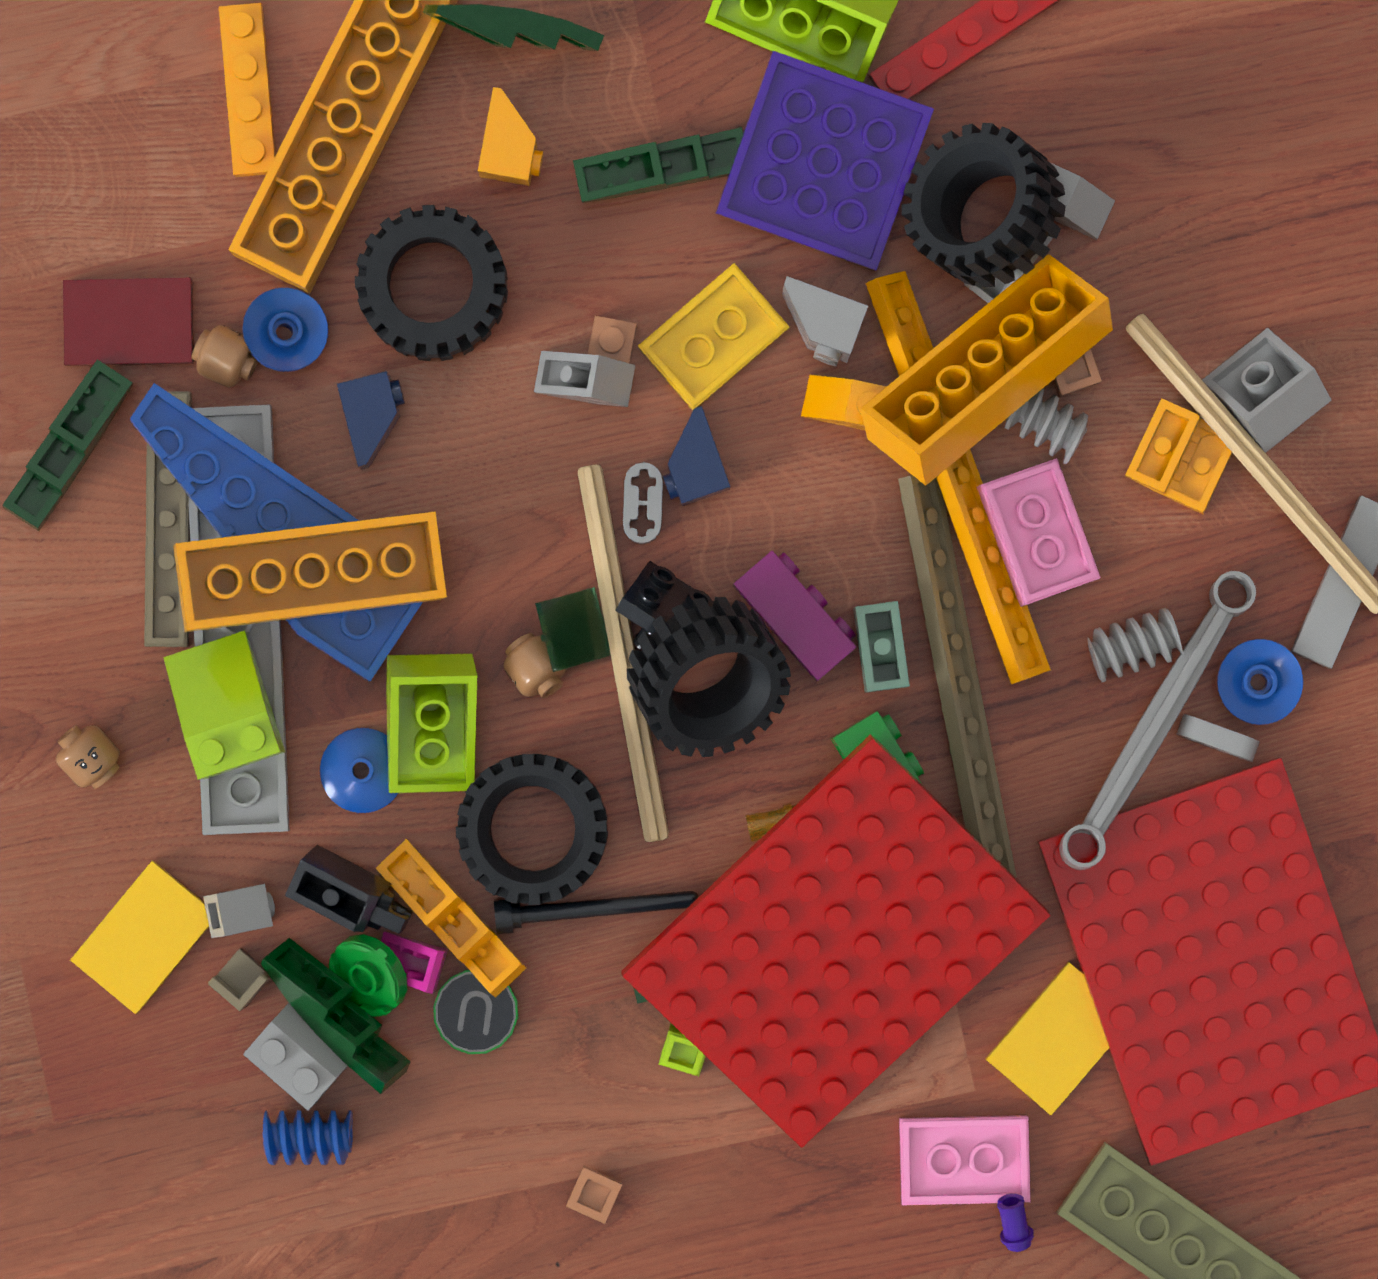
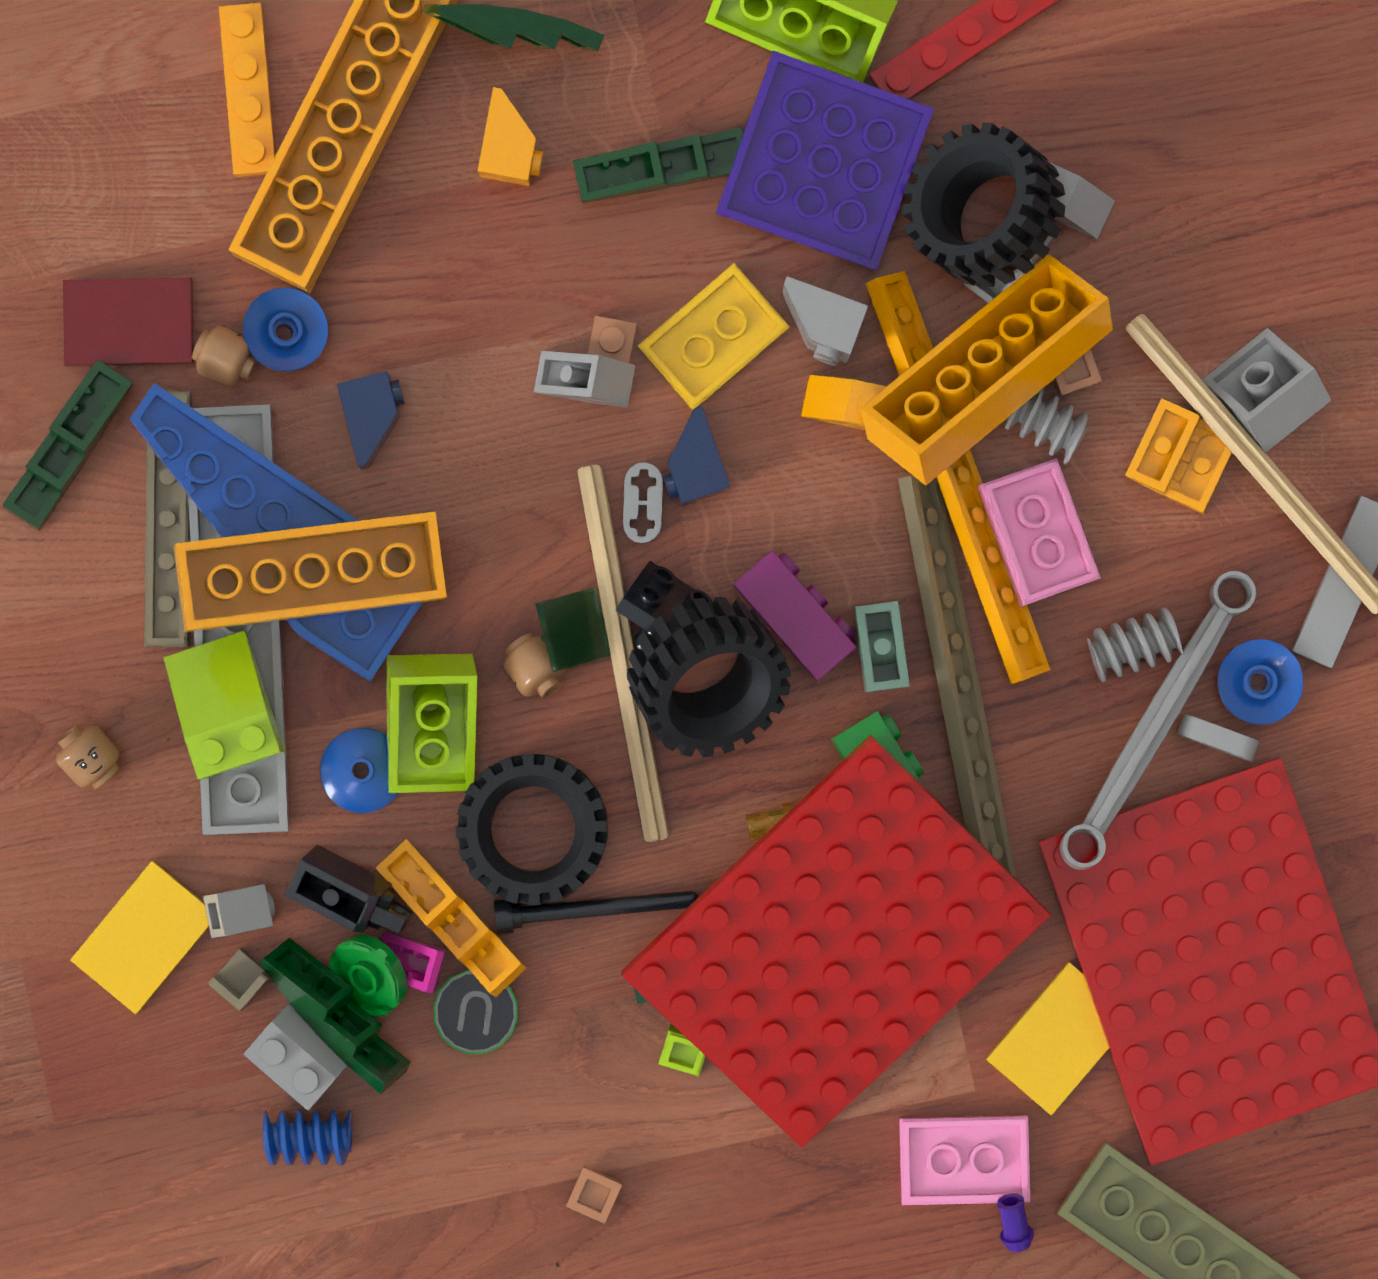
black tyre [355,205,508,361] -> none

